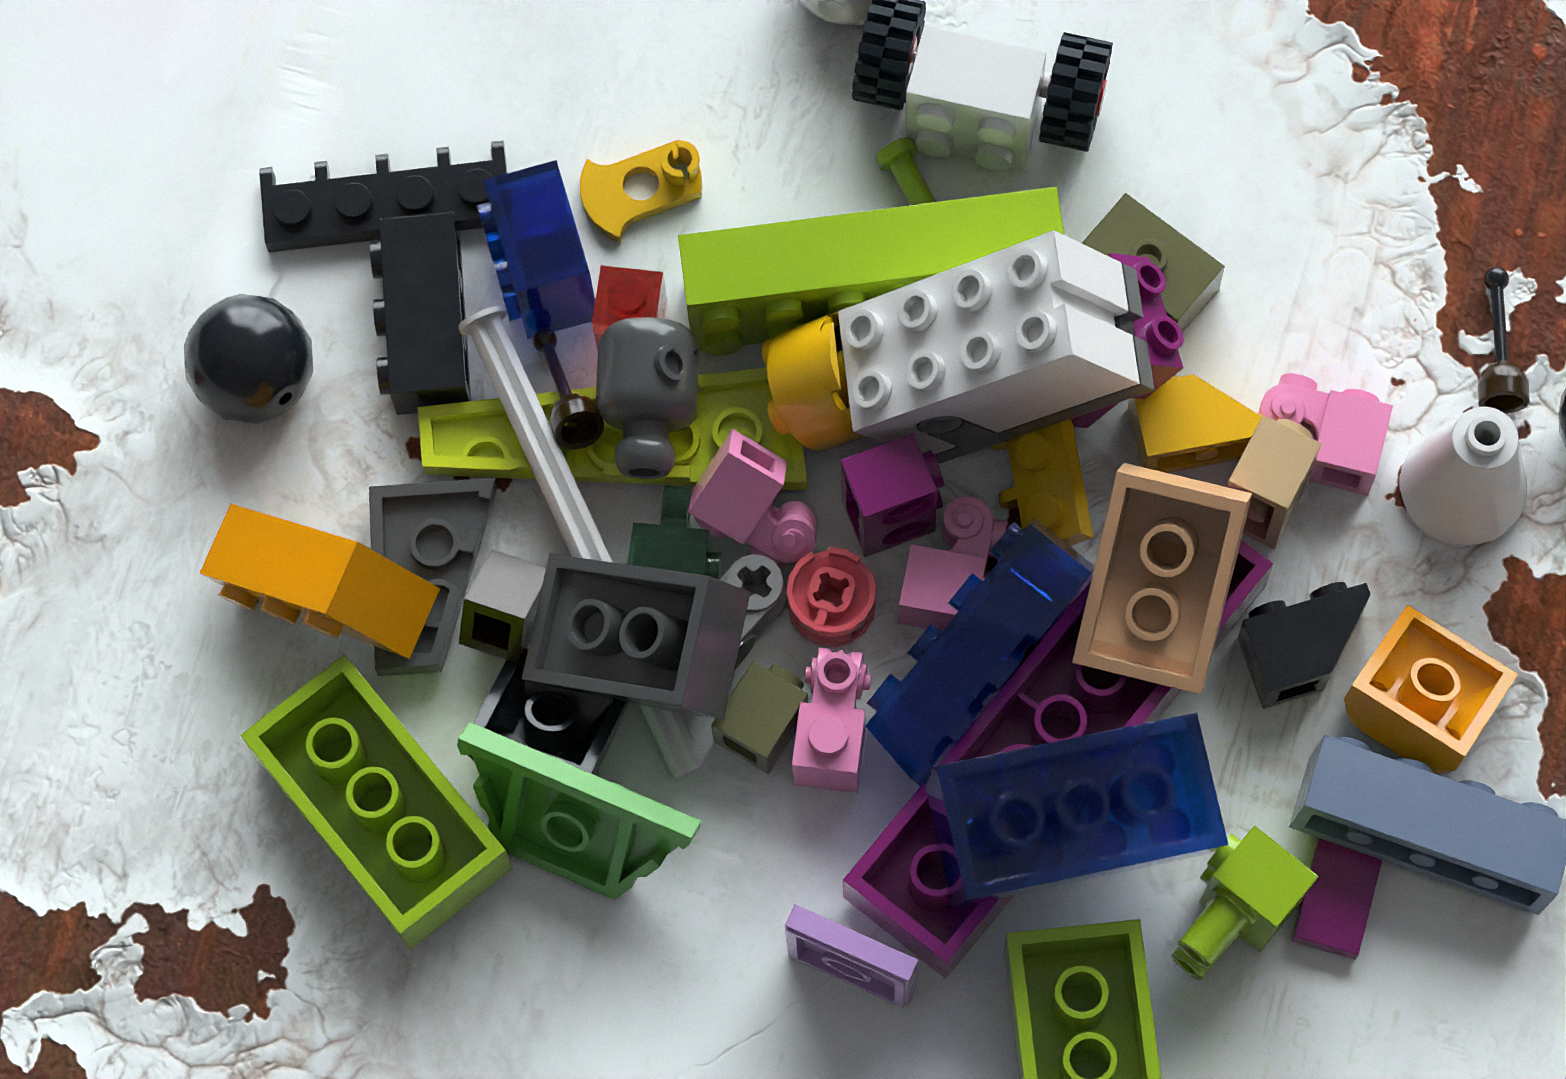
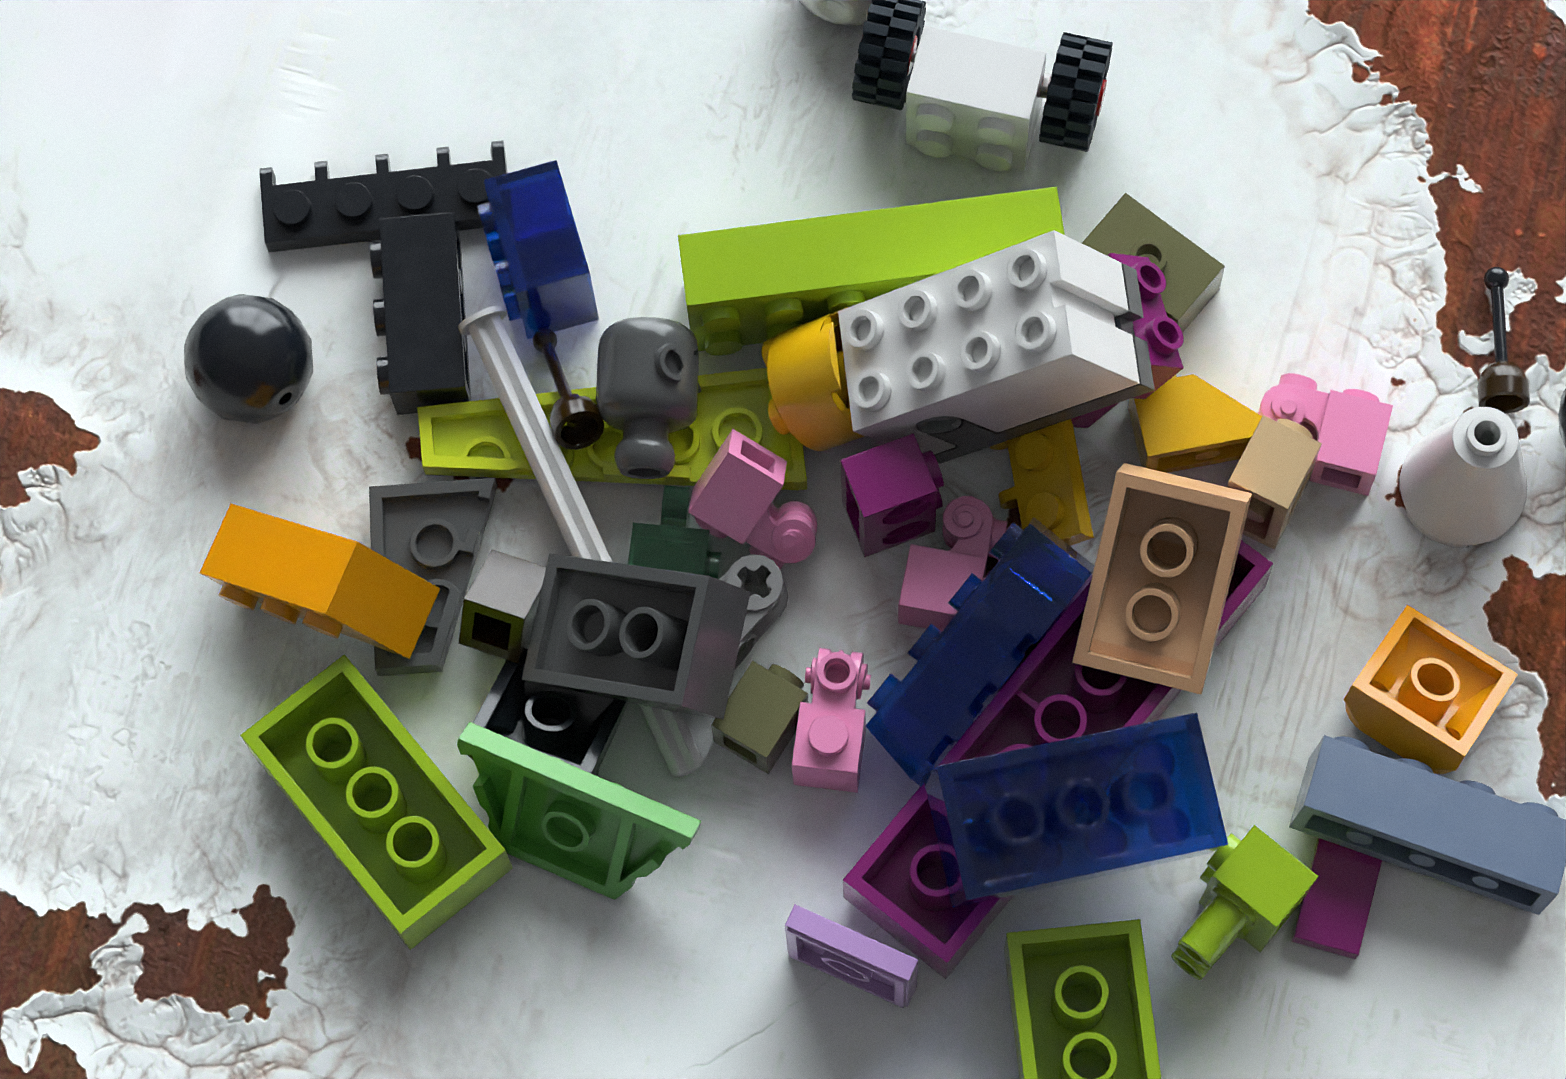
yellow piece [580,139,703,243] -> none
clear red brick [592,265,667,351] -> none
coral wheel [786,547,876,648] -> none
lime piece [875,137,936,205] -> none
black slope [1237,582,1371,709] -> none

